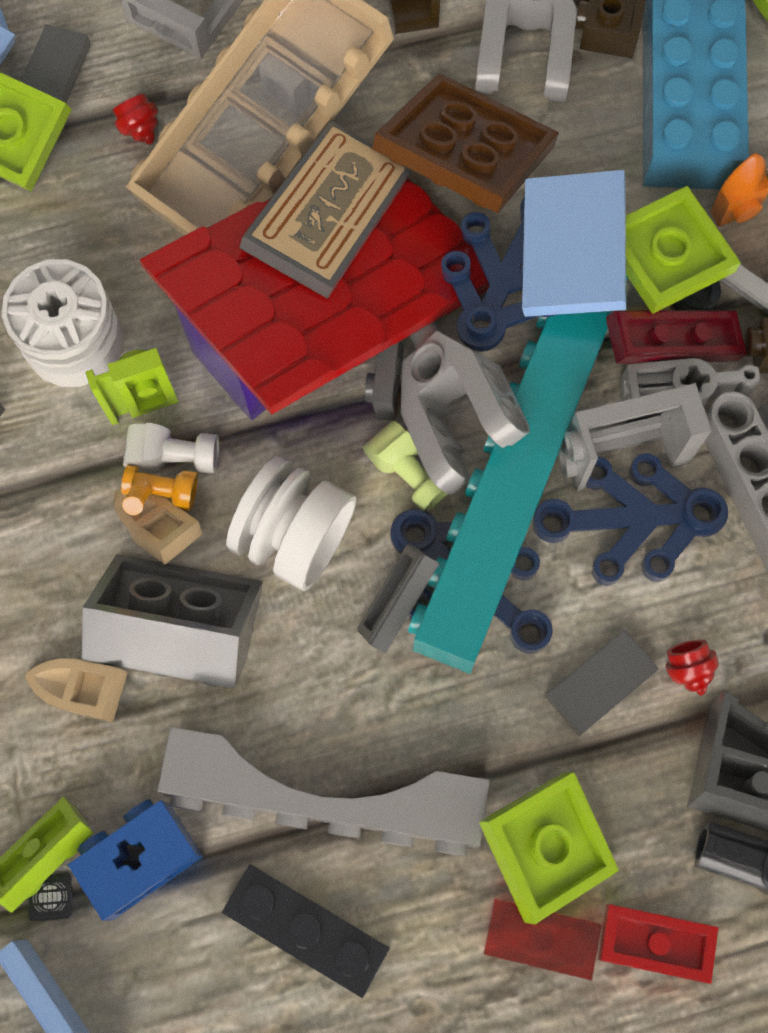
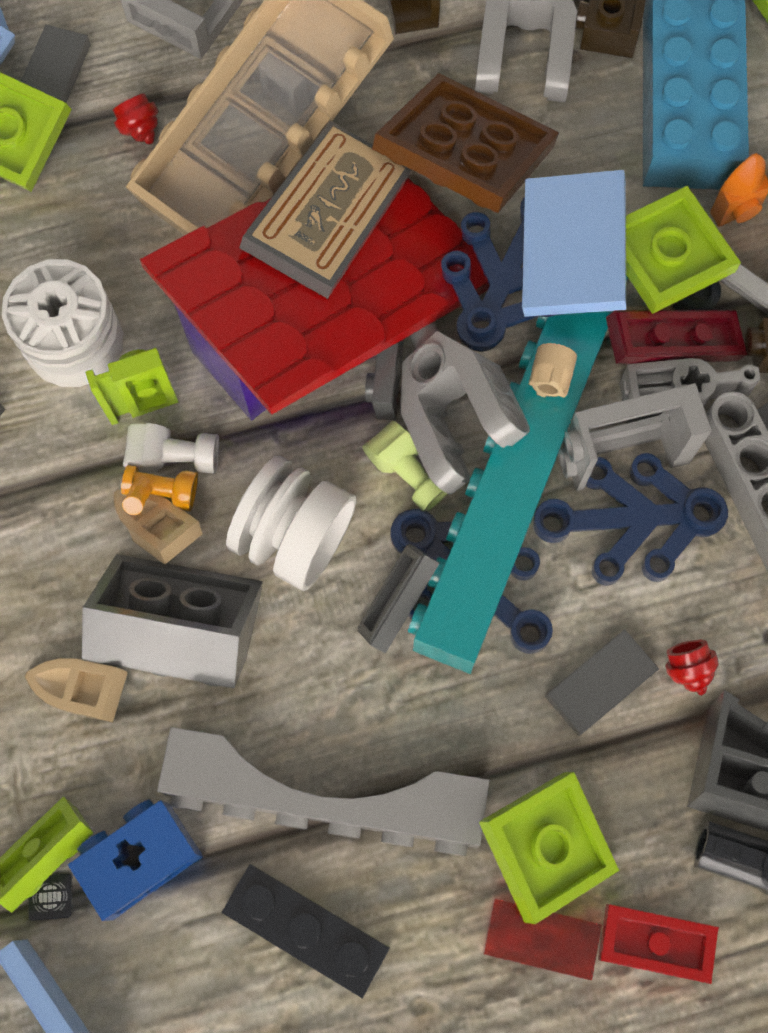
none -> tan hose [528,343,577,398]

